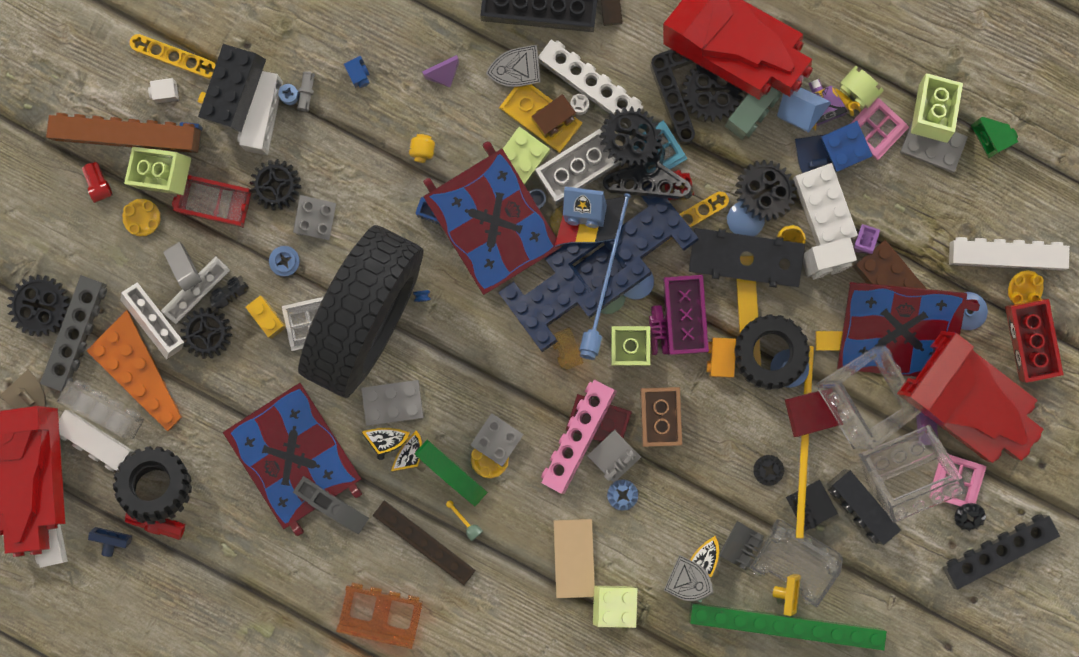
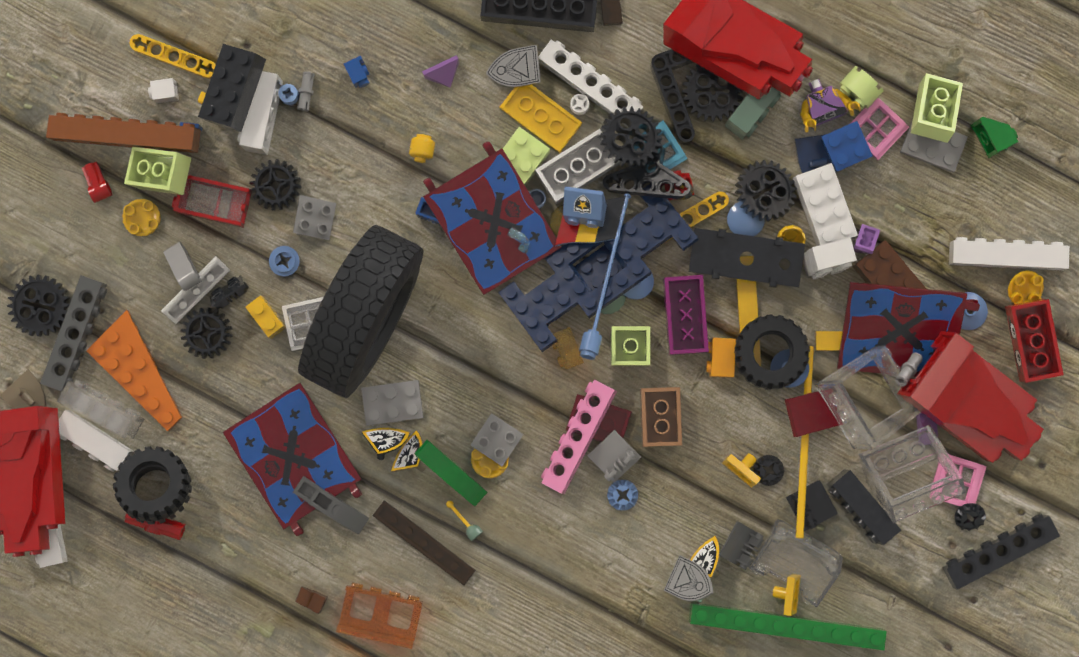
dark blue tile [88,527,132,557] -> none
white brick [120,282,184,360] -> none
blue bush [413,290,431,302] -> none
reddish brown brick [532,94,576,138] -> none
tan tile [553,519,595,598] -> none
yellowish green brick [593,586,638,628] -> none
magenta hinge [649,305,669,355] -> none
medium blue slope [777,87,831,133] -> none
none -> reddish brown leg [295,586,328,614]
none -> clear light blue arm [508,227,531,253]
none -> yellow tile [722,453,761,488]
none -> light grey pin [895,353,923,386]

